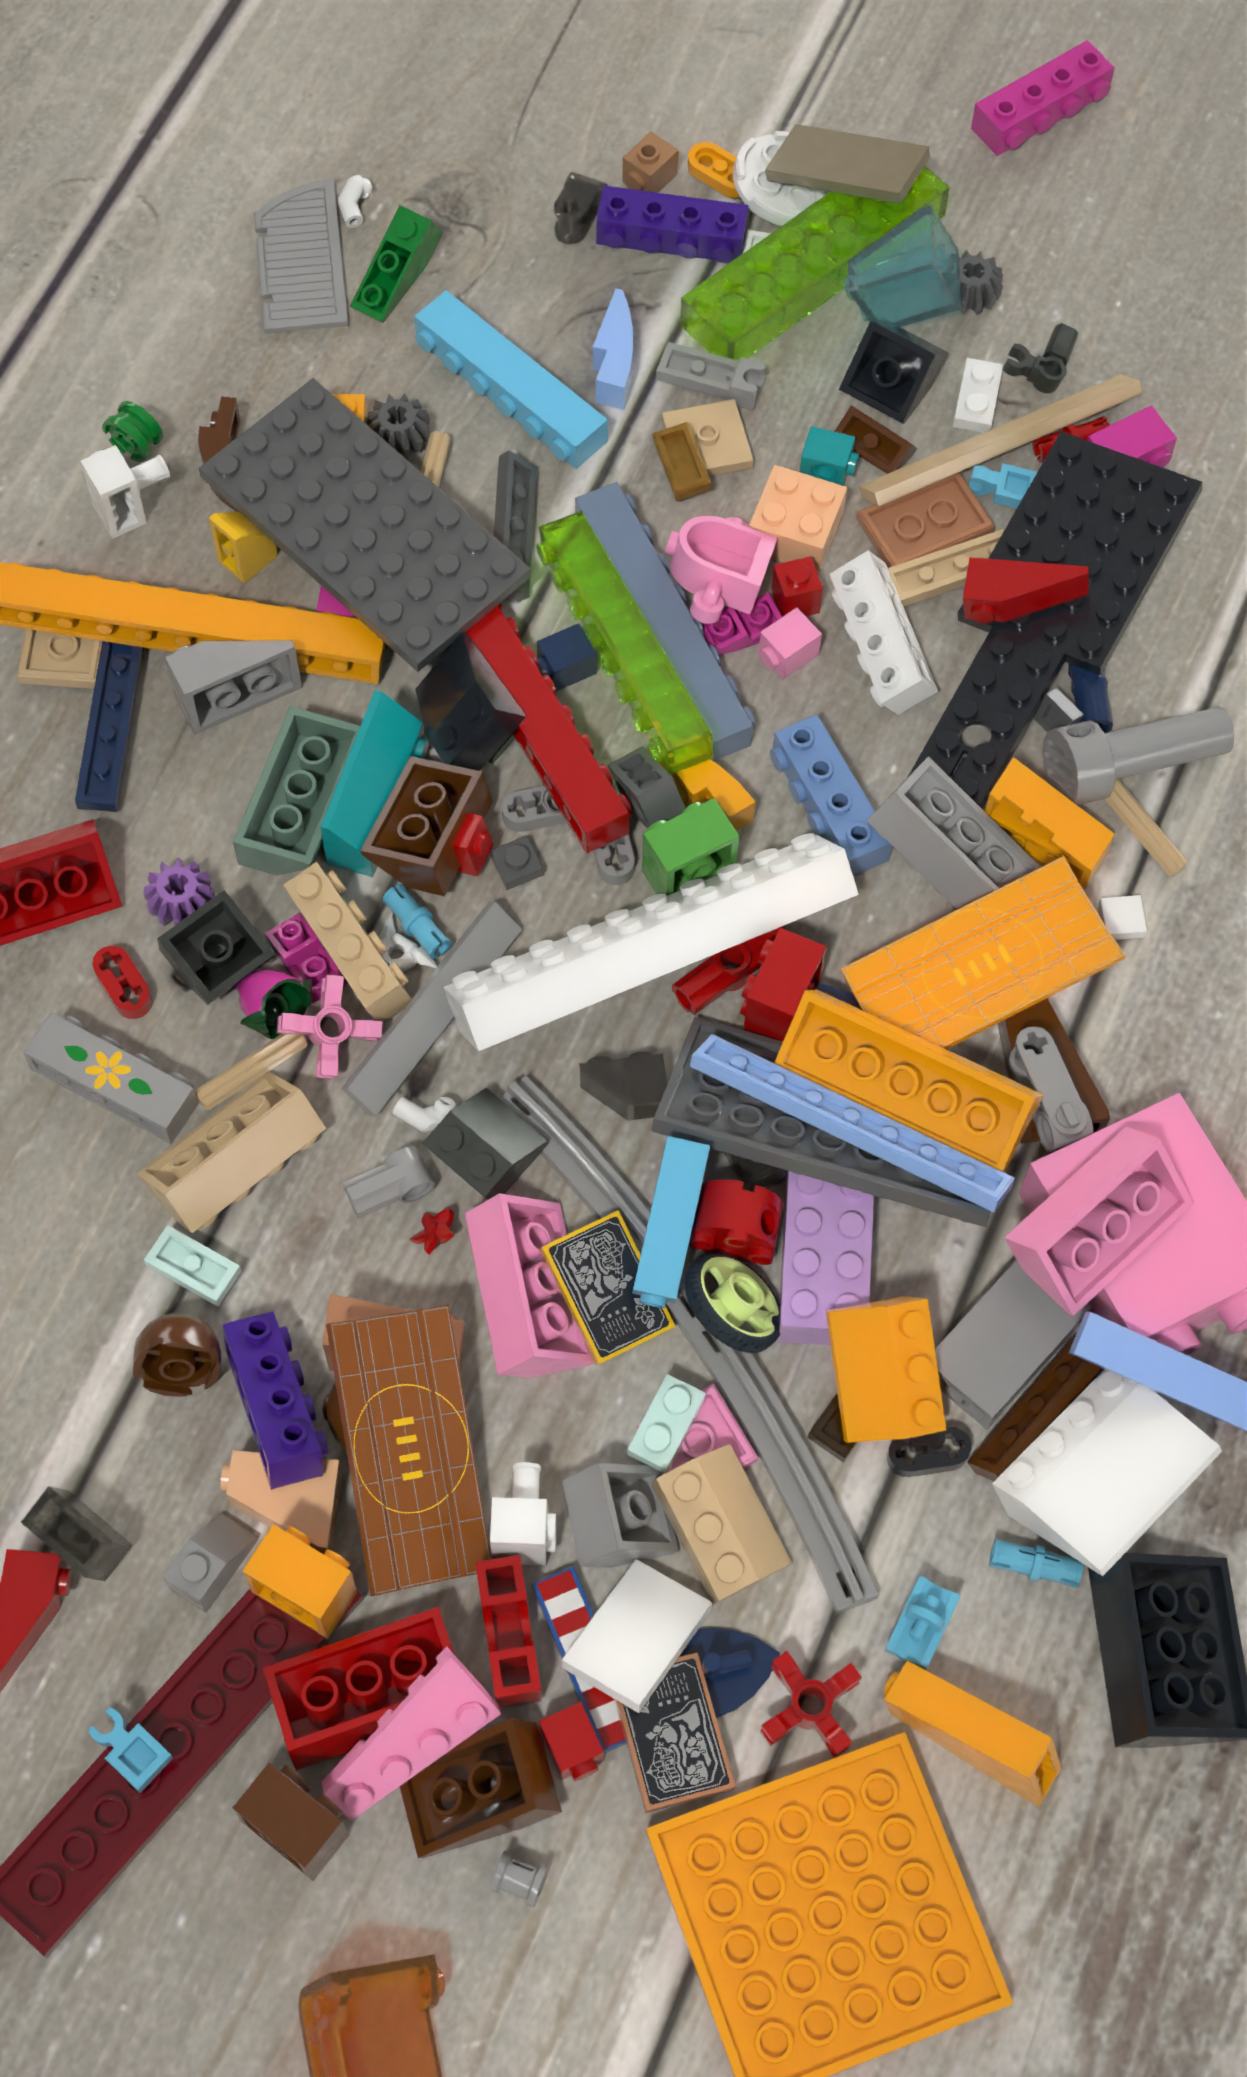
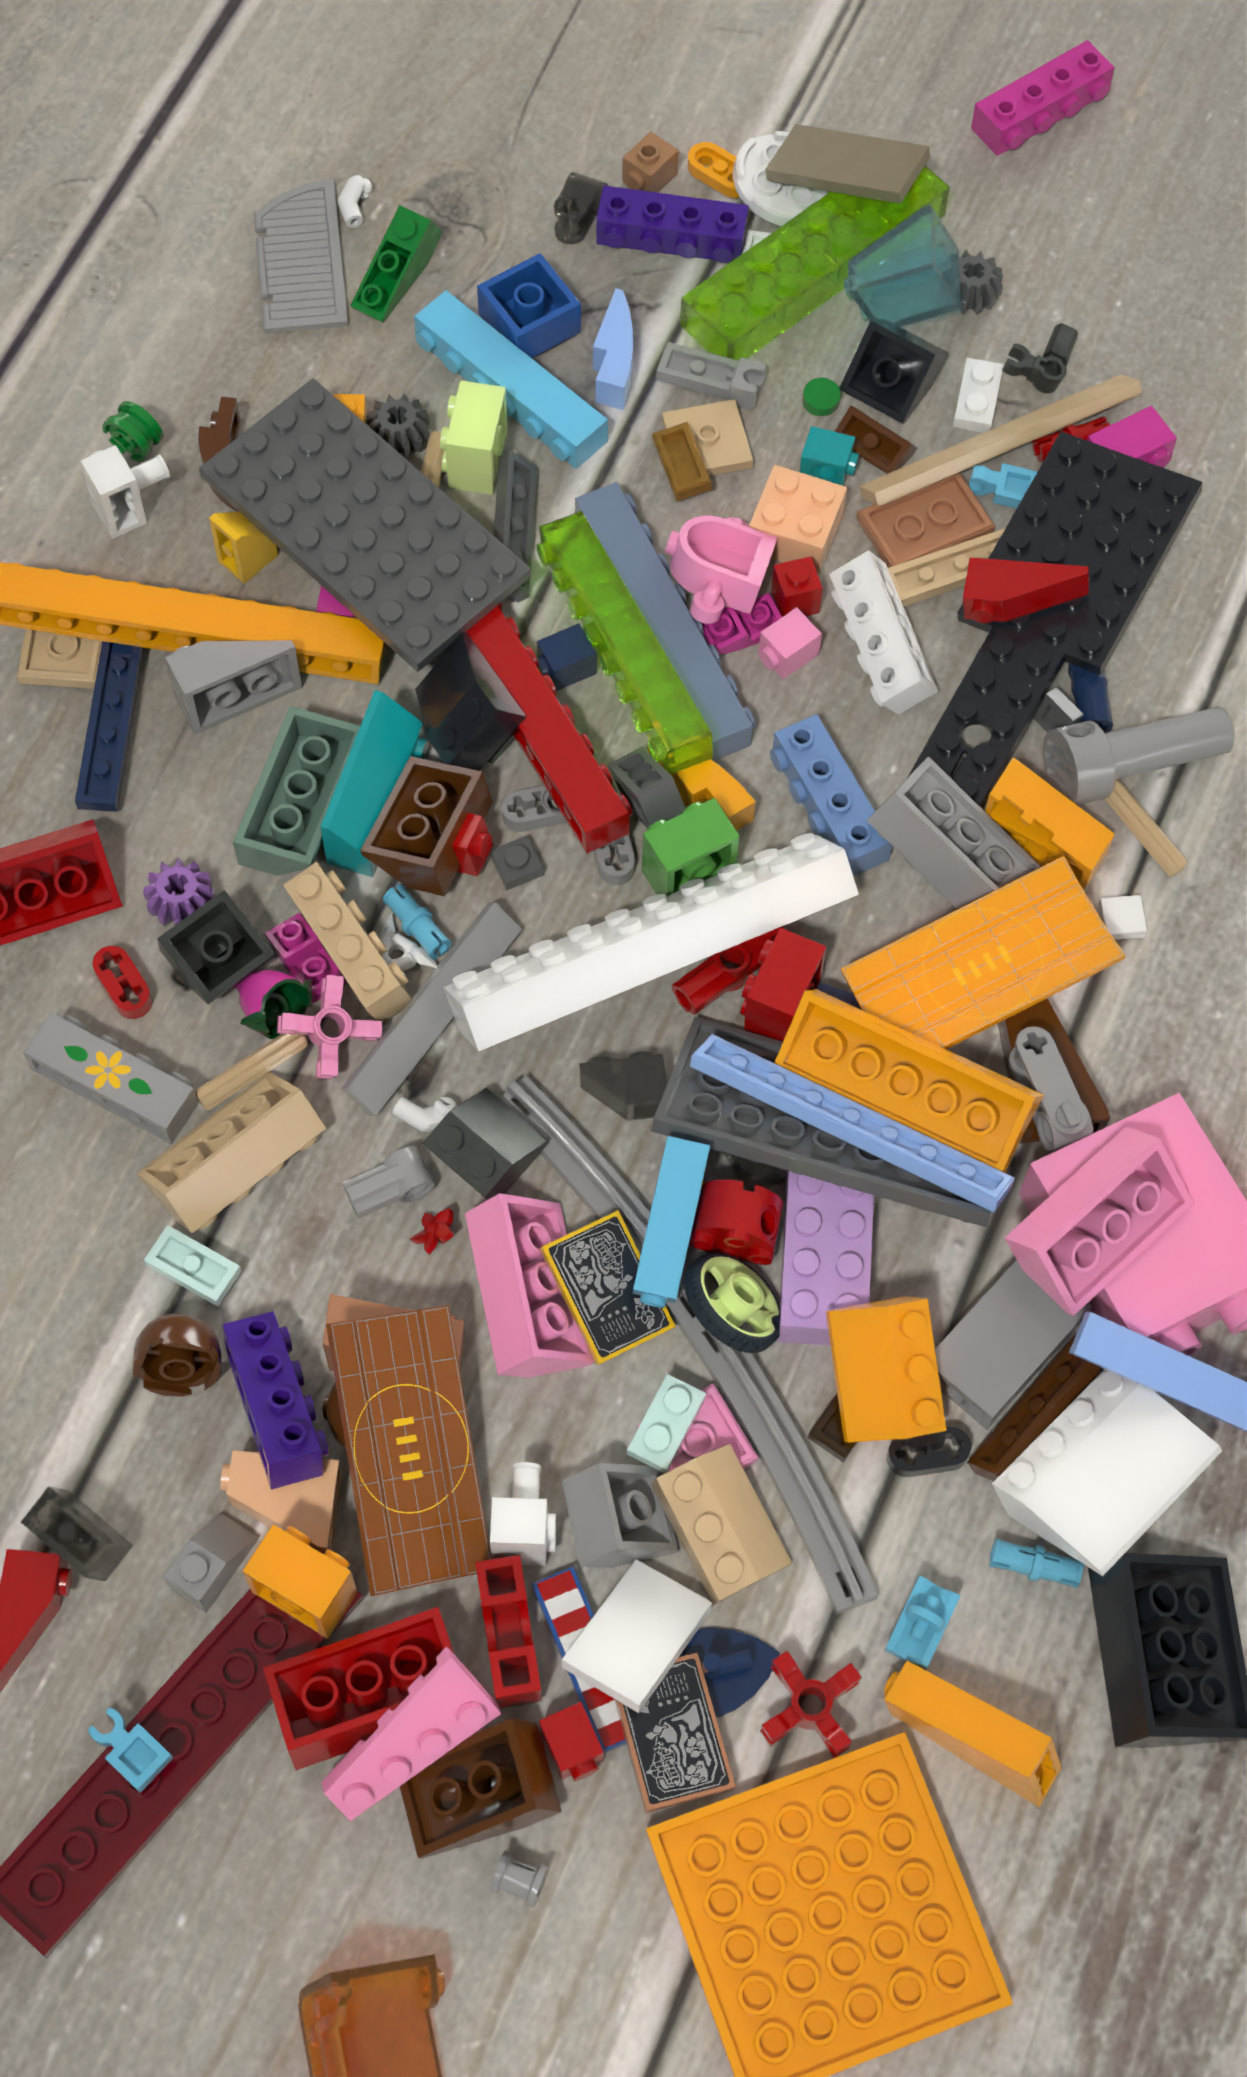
reddish brown brick [232,1762,349,1881] -> none
none -> yellowish green brick [440,380,508,495]
none -> blue brick [477,253,581,358]
none -> green tile [802,377,841,416]

